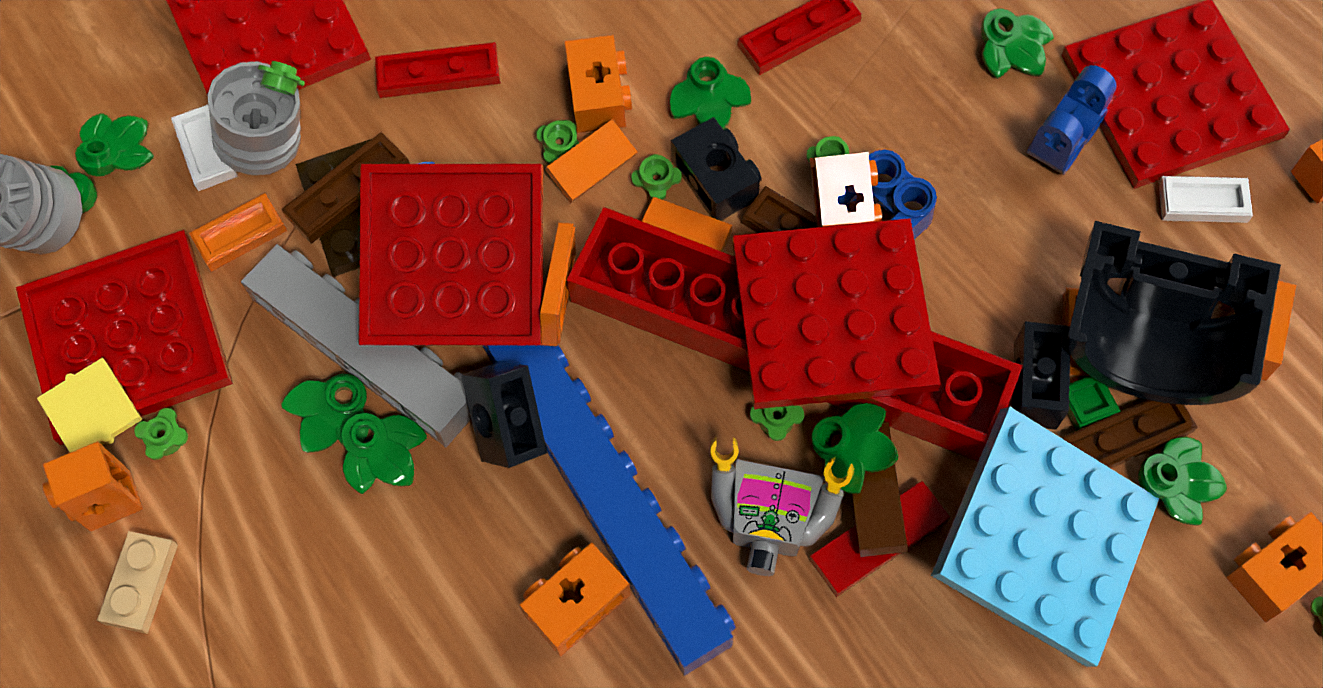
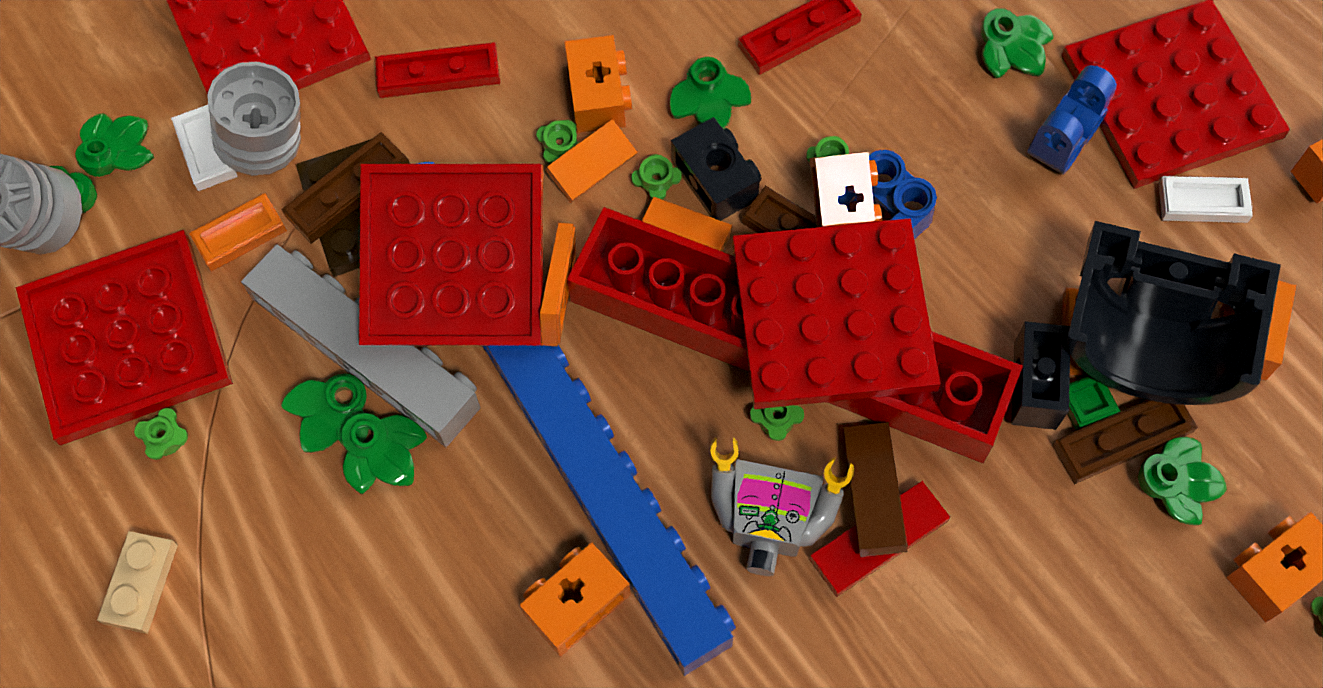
light yellow piece [37,357,143,453] -> none
orange brick [43,441,143,532] -> none
bright green plate [258,61,305,96] -> none
black brick [461,362,547,468] -> none
green plate [812,403,899,494] -> none
medium azure plate [931,407,1159,667] -> none

